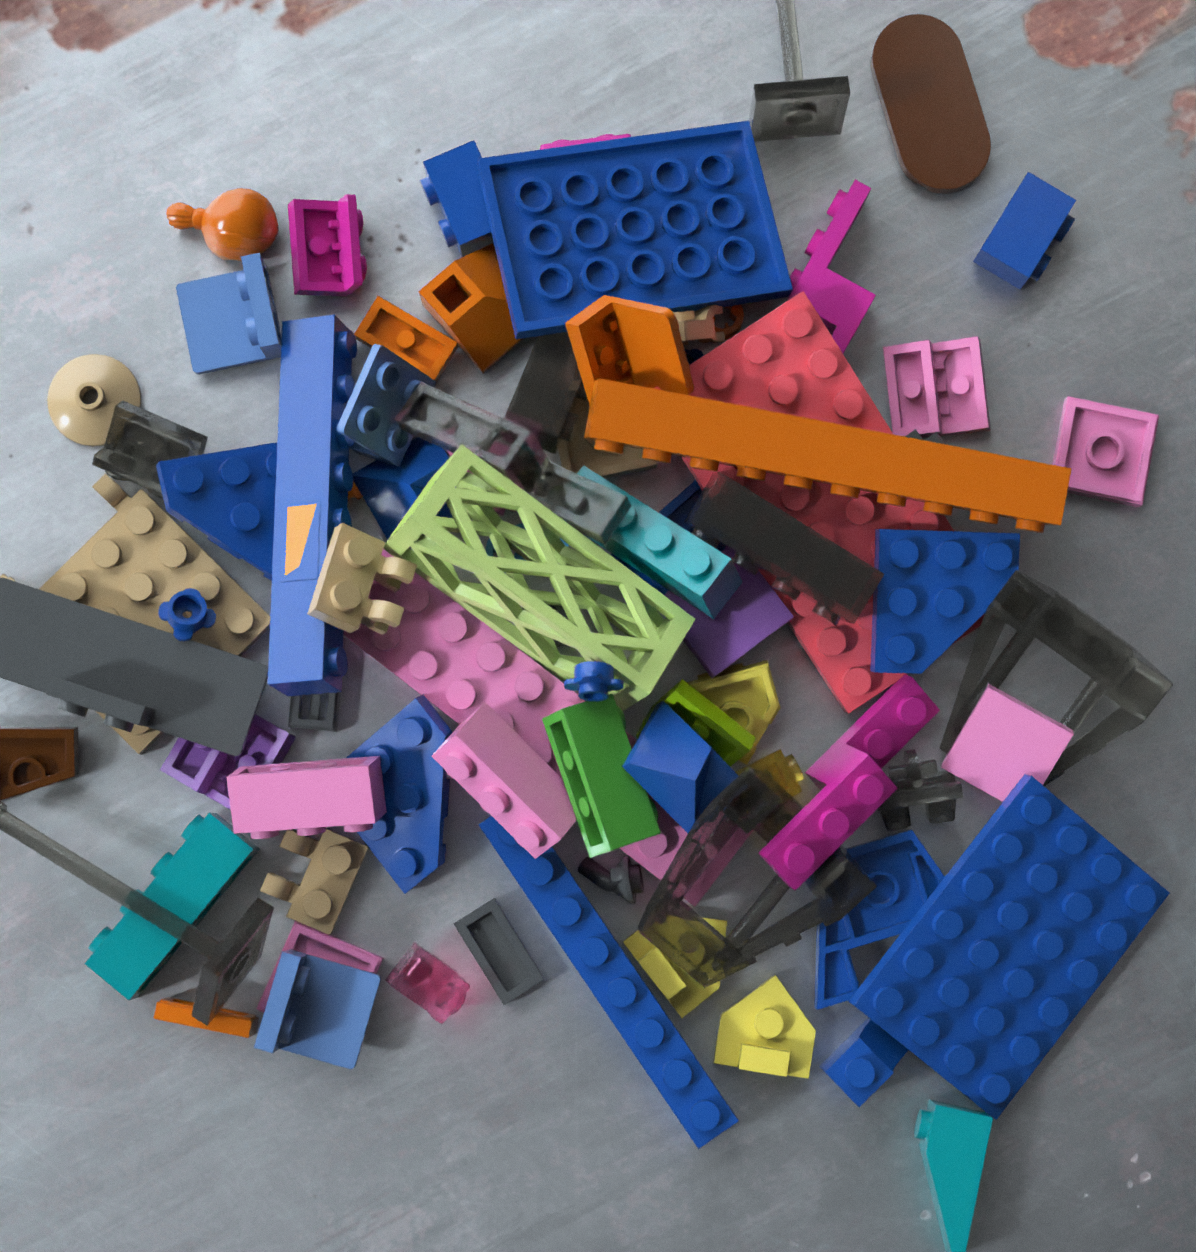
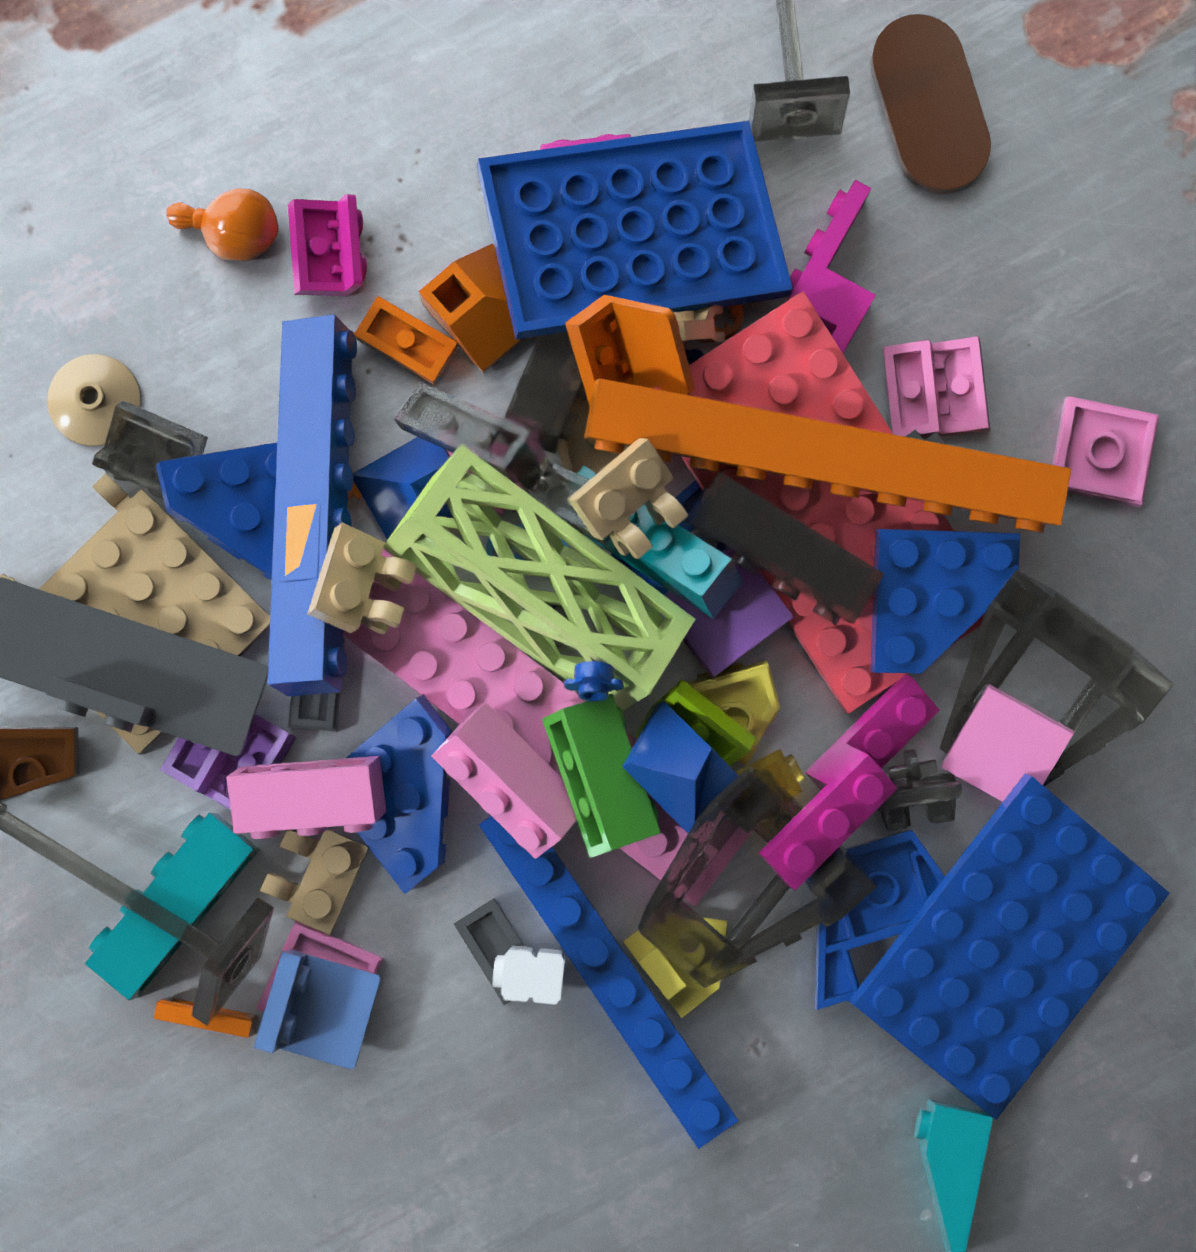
blue plate [158,588,216,642] -> none
medium blue bracket [176,253,282,375] -> none
medium blue bracket [337,344,436,467] -> none
clear pink bracket [385,941,470,1024] -> none
blue brick [420,140,494,257] -> none
dark grey plate [578,856,644,904] -> none
light yellow plate [713,974,816,1079] -> none
blue arch [819,1018,908,1107] -> none
blue brick [973,172,1076,290] -> none
none -> white brick [492,945,566,1005]
none -> tan plate [568,438,688,559]

